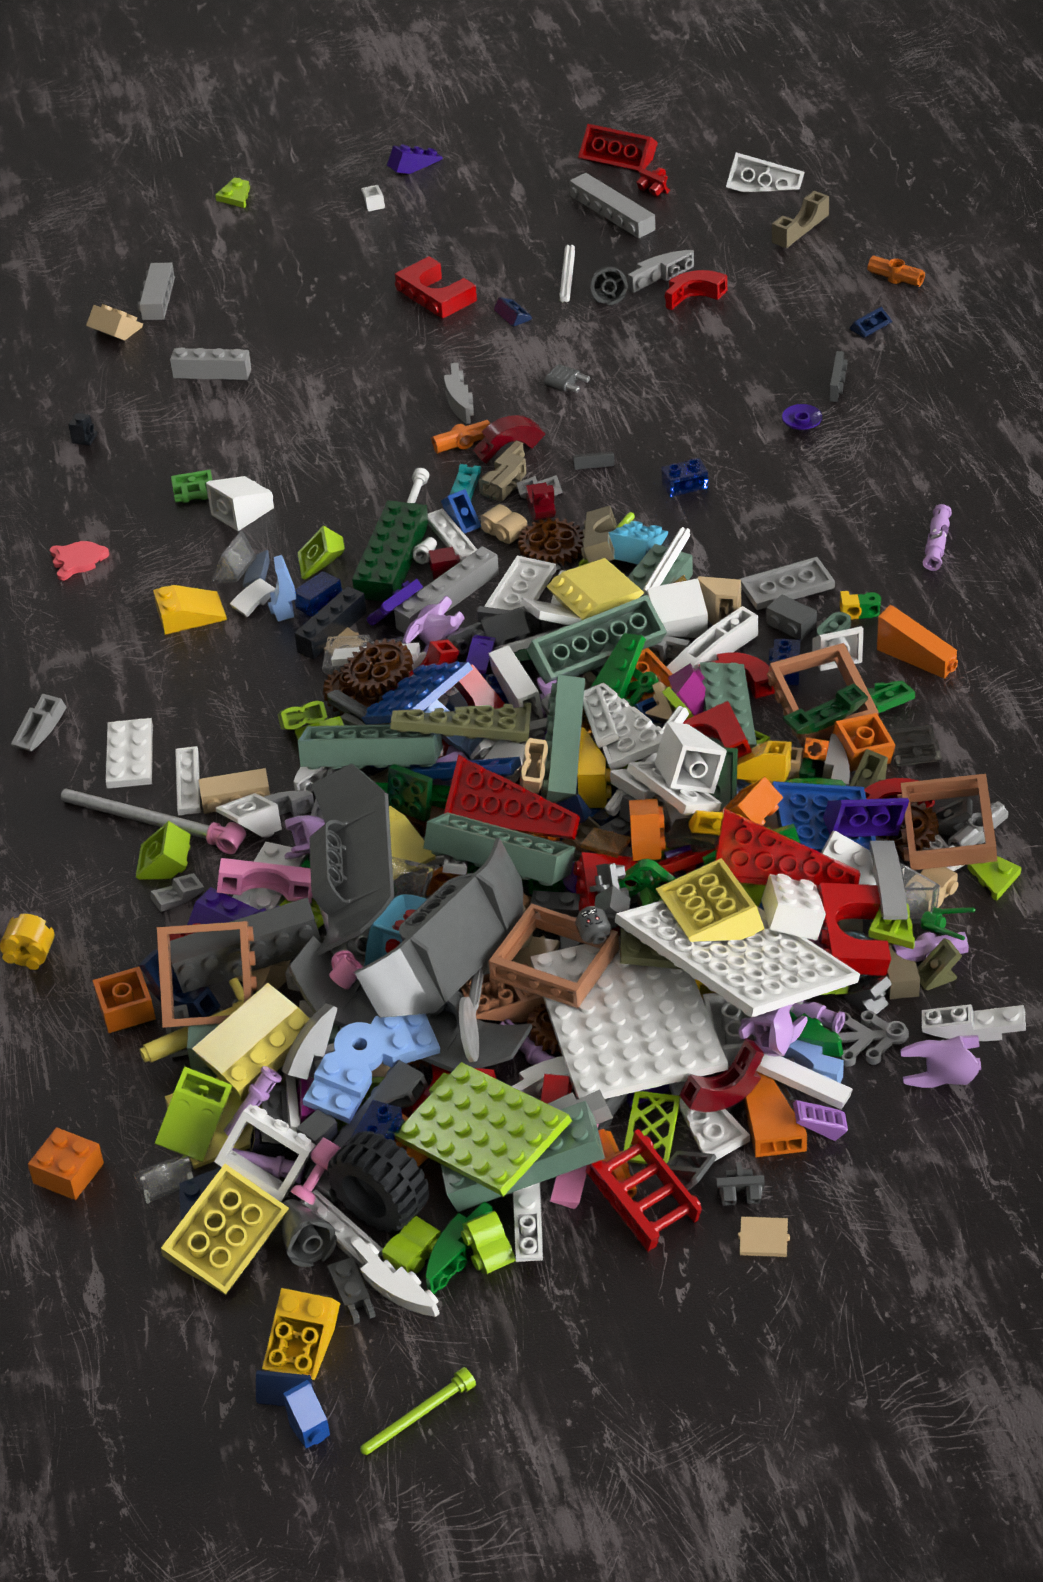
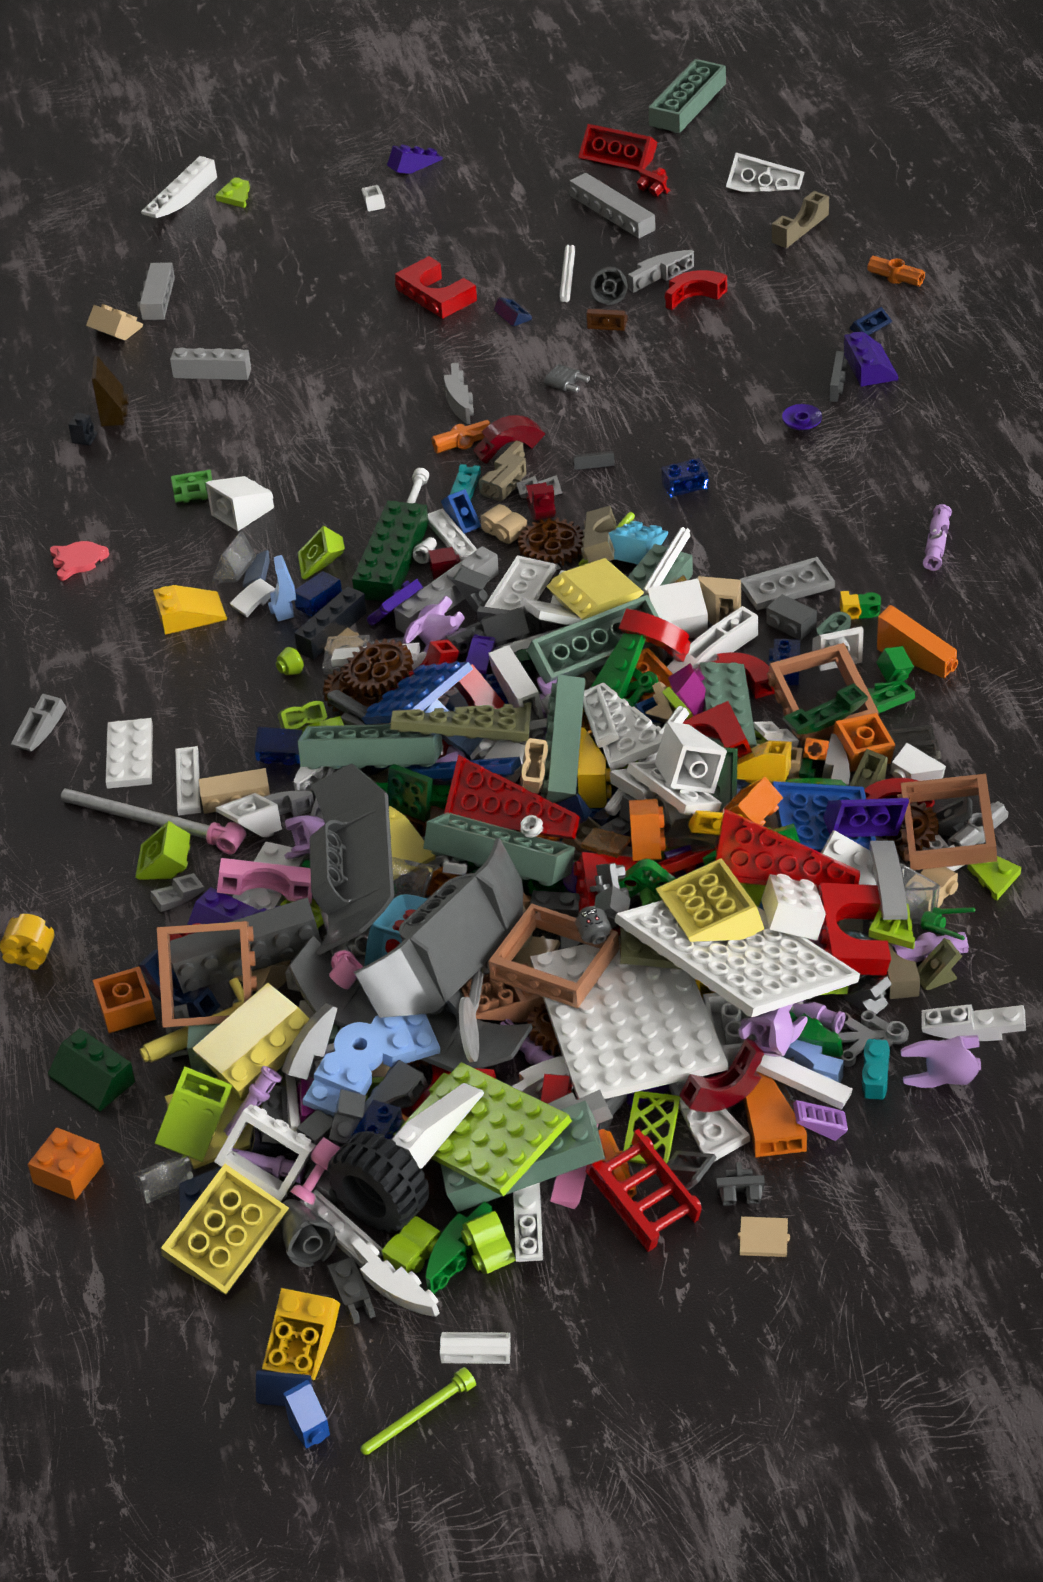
none -> dark green slope [48,1028,135,1112]
none -> dark brown slope [92,356,129,427]
none -> white slope [141,156,217,218]
none -> clear blue brick [255,727,303,765]
none -> lime cone [276,647,304,675]
none -> dark grey slope [328,1089,366,1144]
none -> white wedge [391,1083,484,1169]
none -> white piece [440,1332,511,1364]
none -> dark grey slope [452,567,490,612]
none -> white plate [521,815,543,838]
none -> reddish brown panel [587,309,628,331]
none -> red arch [619,608,691,662]
none -> sand green brick [649,59,726,133]
none -> white slope [753,721,799,747]
none -> dark purple slope [844,332,898,387]
none -> teal brick [862,1039,889,1100]
none -> green brick [876,646,914,683]
none -> white slope [890,743,946,781]

